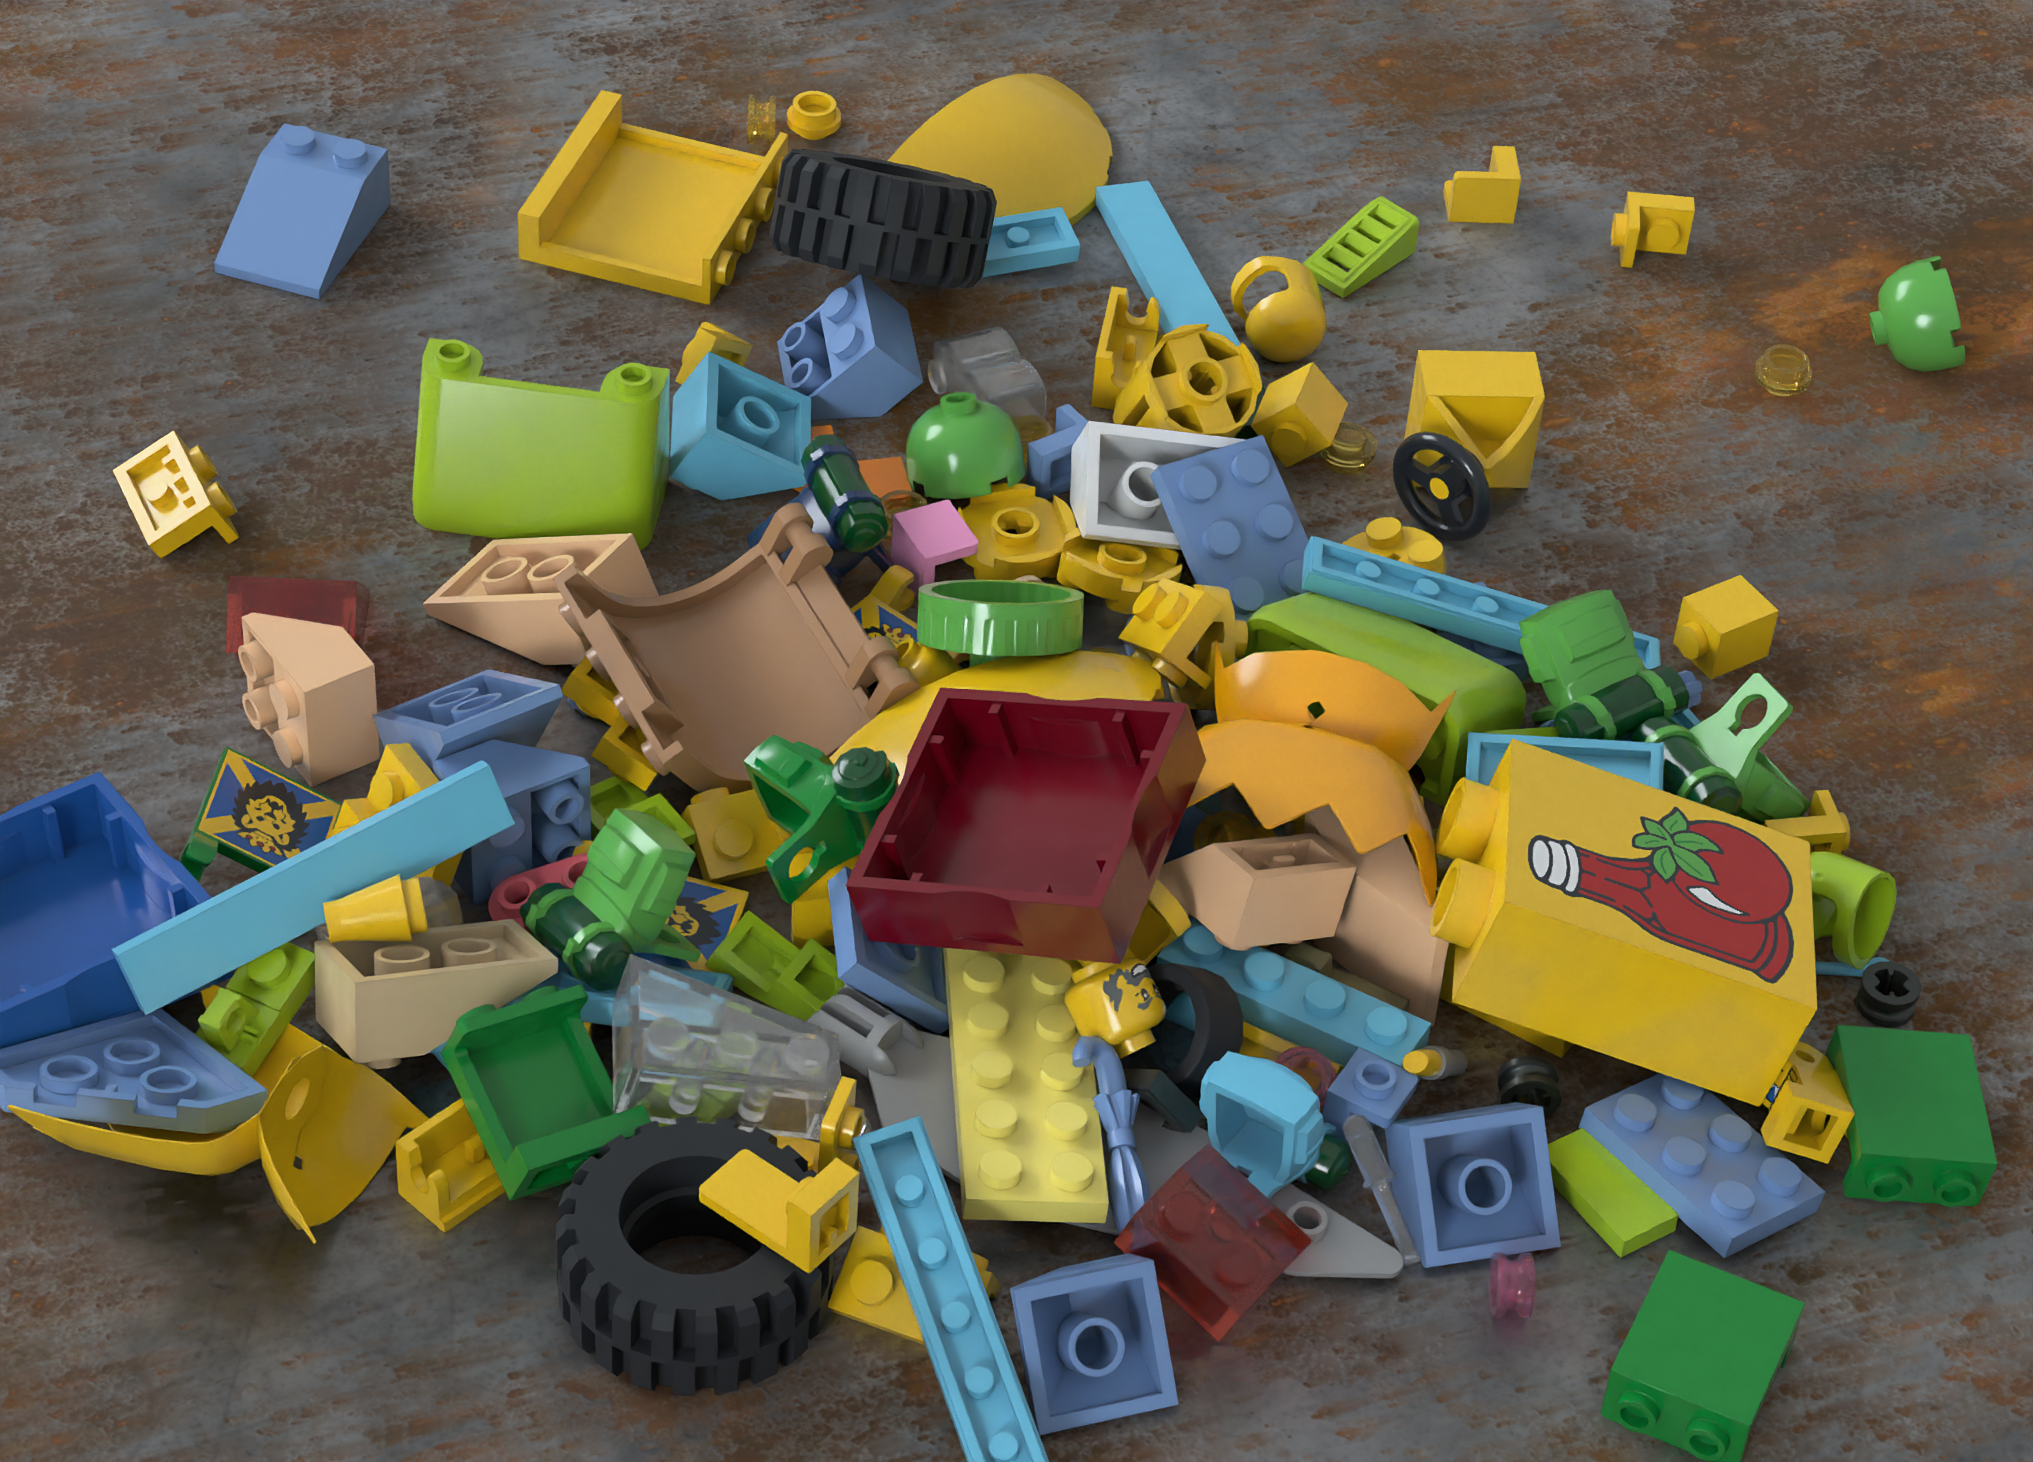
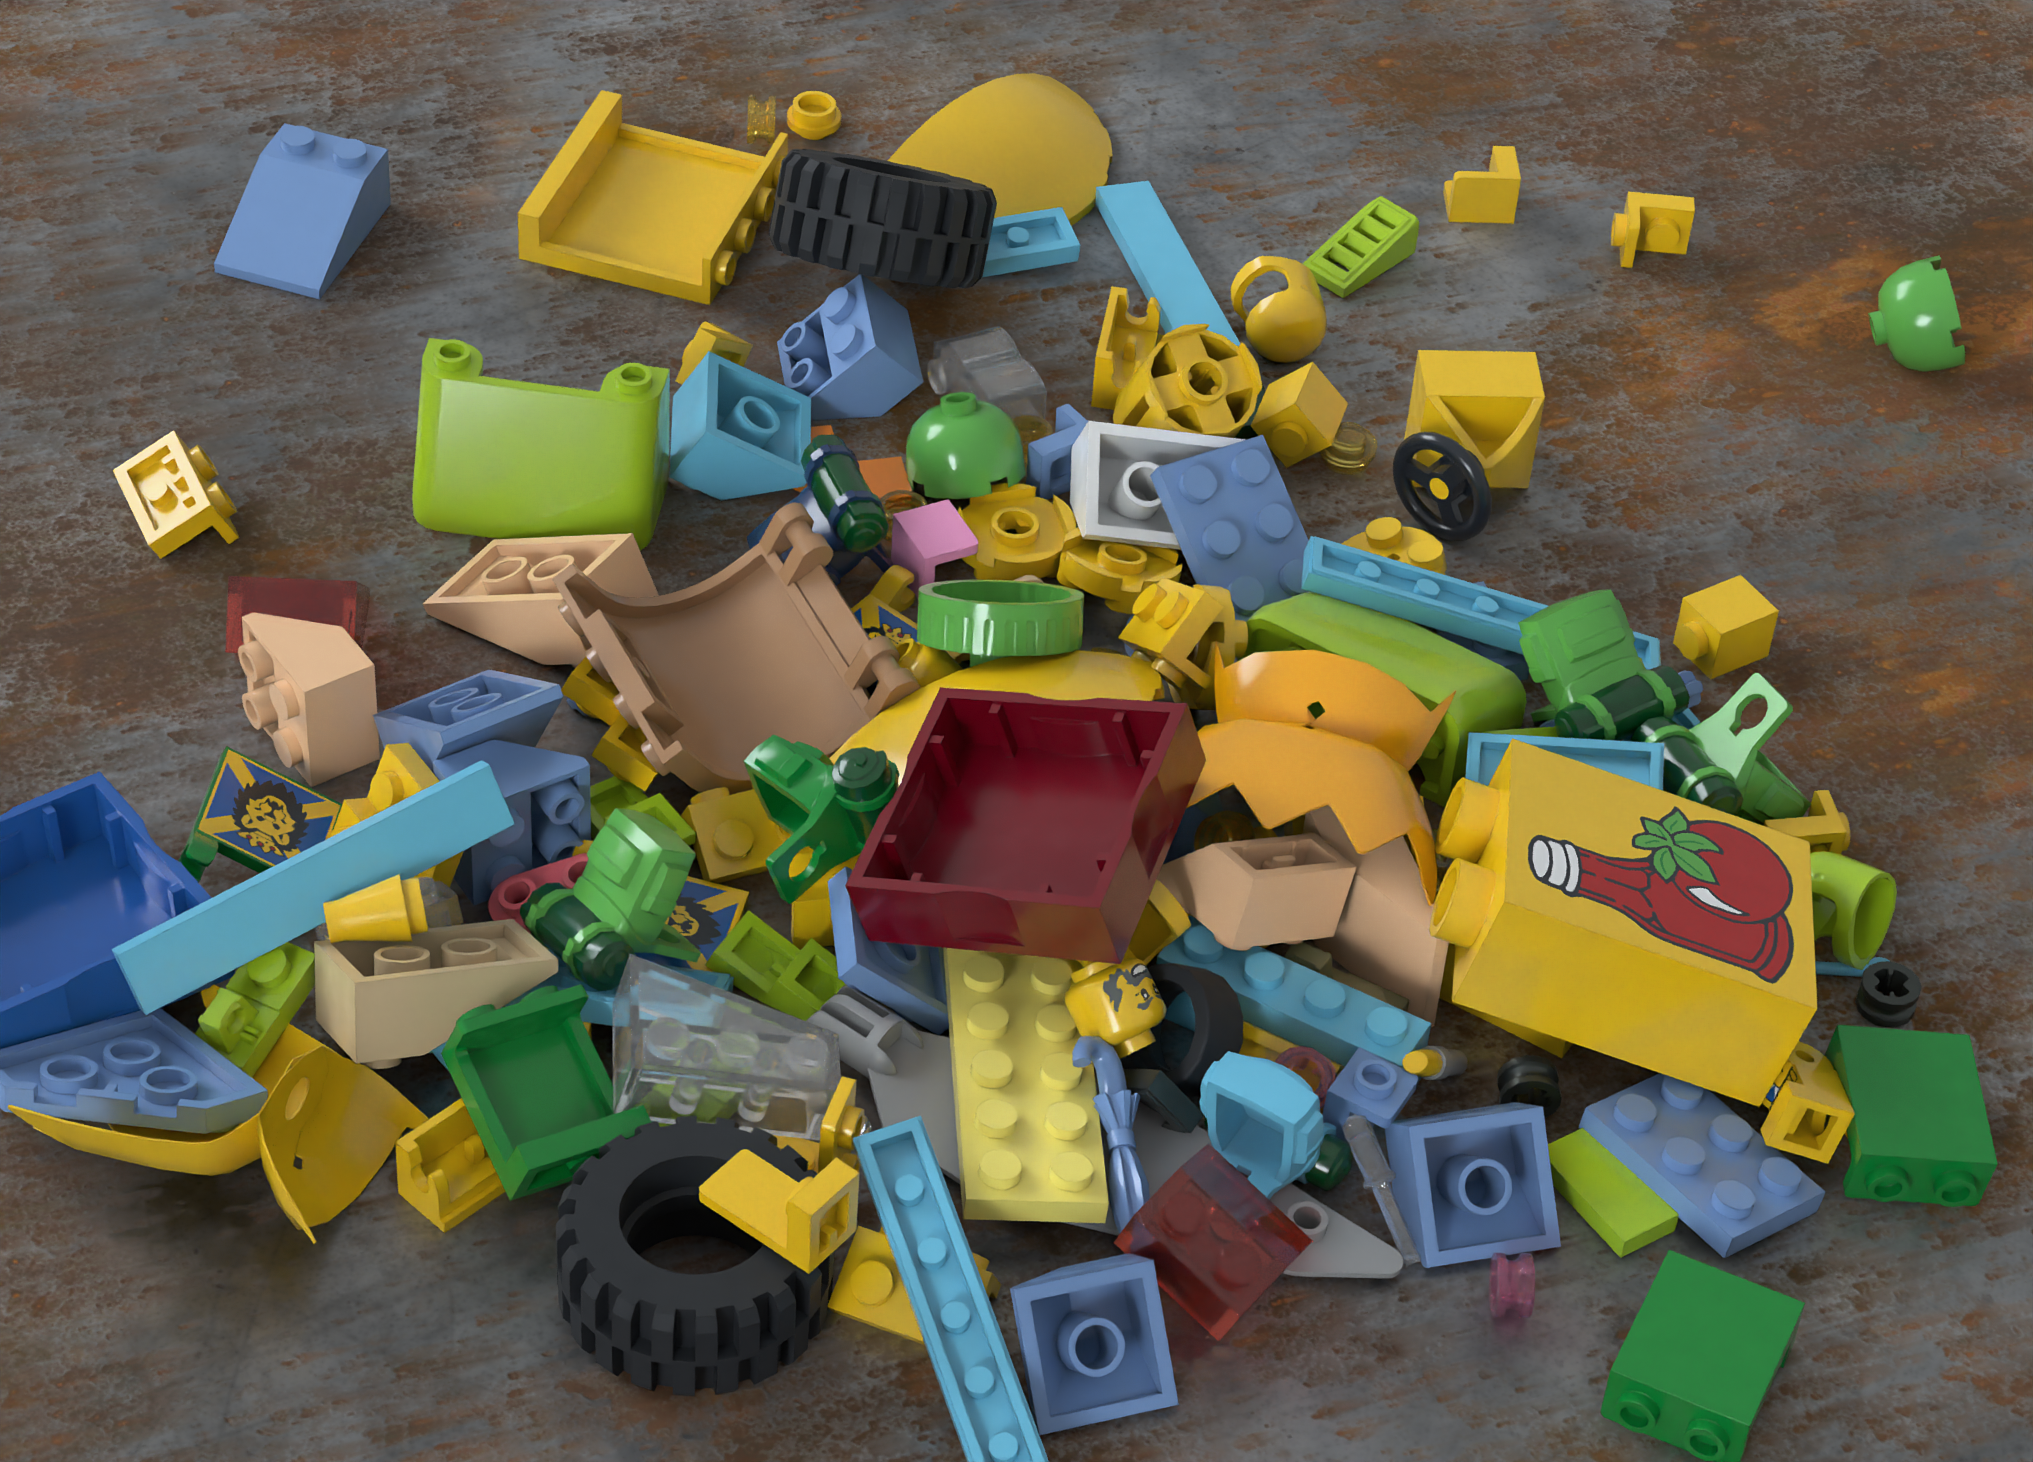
clear yellow plate [1754,344,1813,396] -> none

